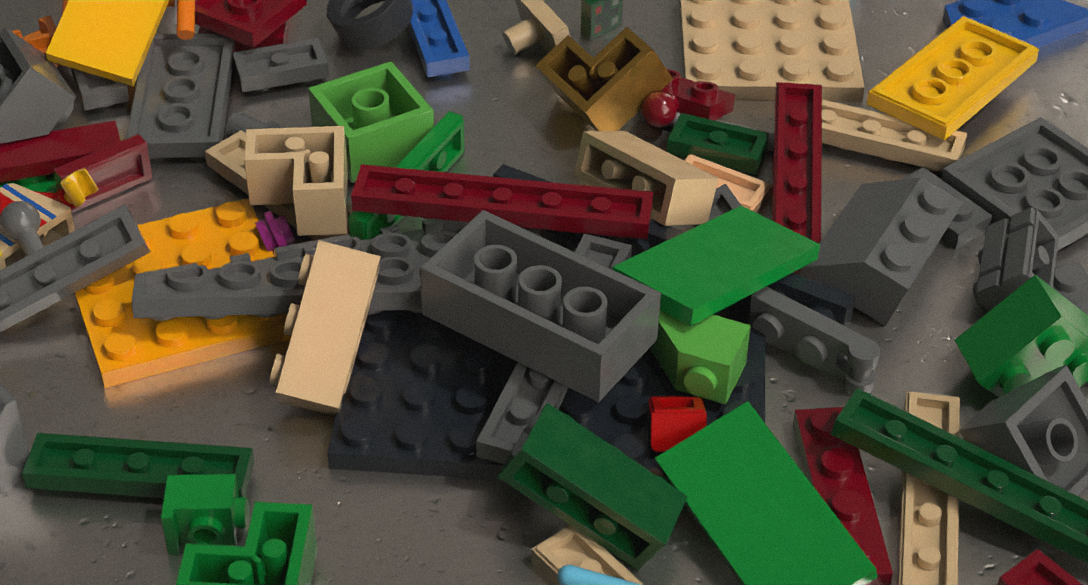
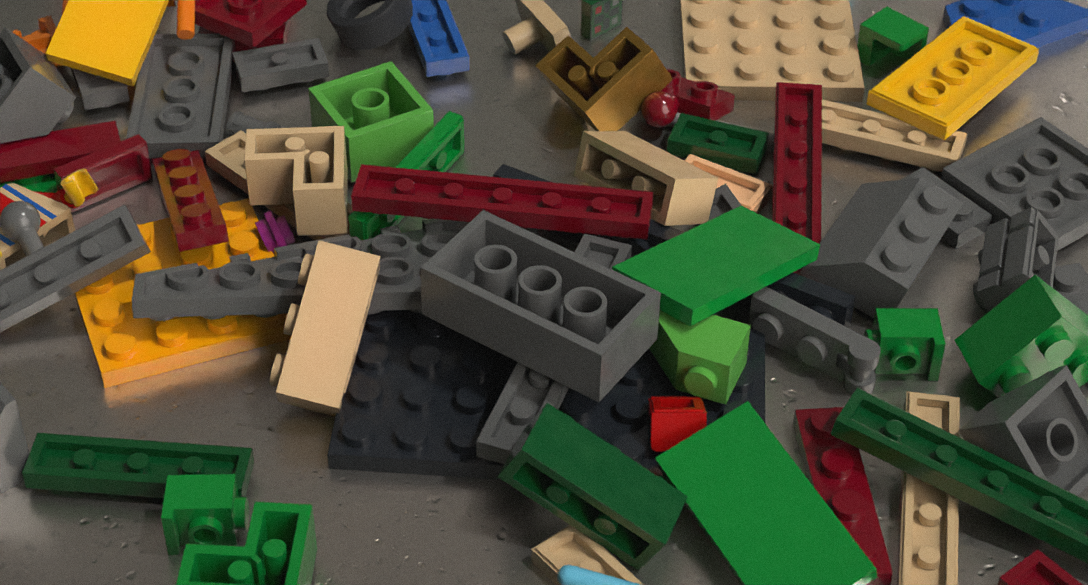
none -> dark red plate [152,149,229,252]
none -> green panel [857,6,929,66]
none -> green brick [864,308,946,381]

